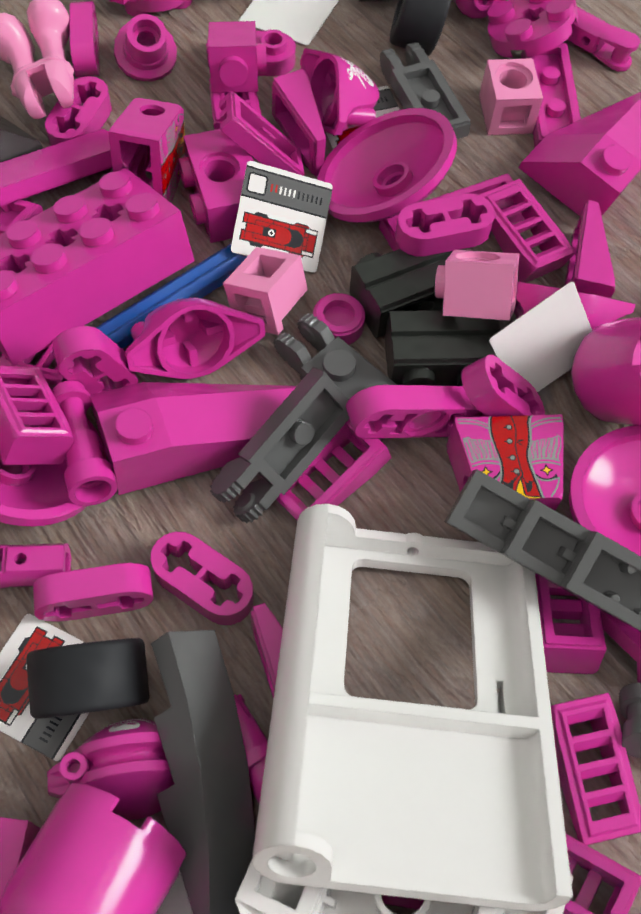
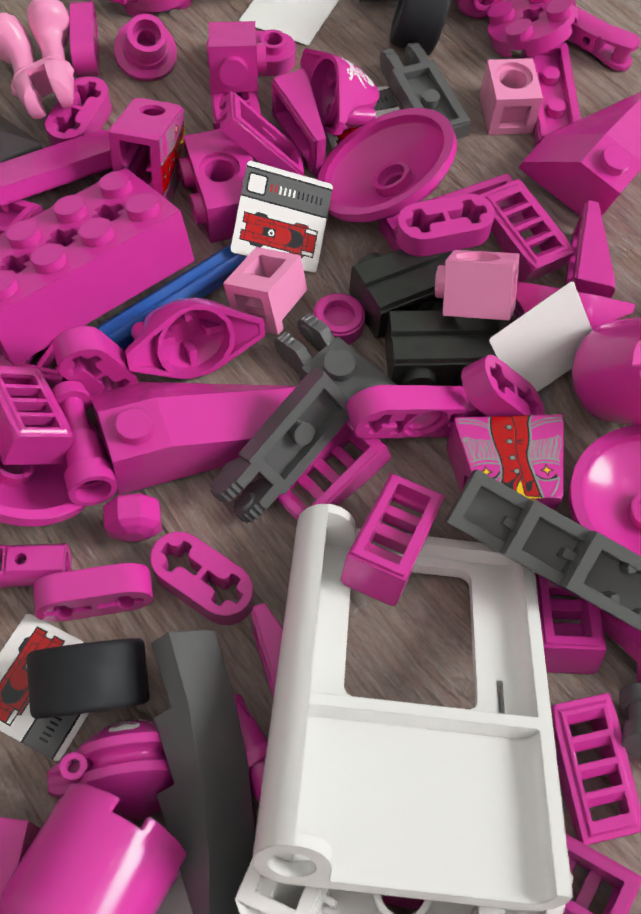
none -> dark pink tile [103,493,162,543]
none -> dark pink slope [340,473,445,606]

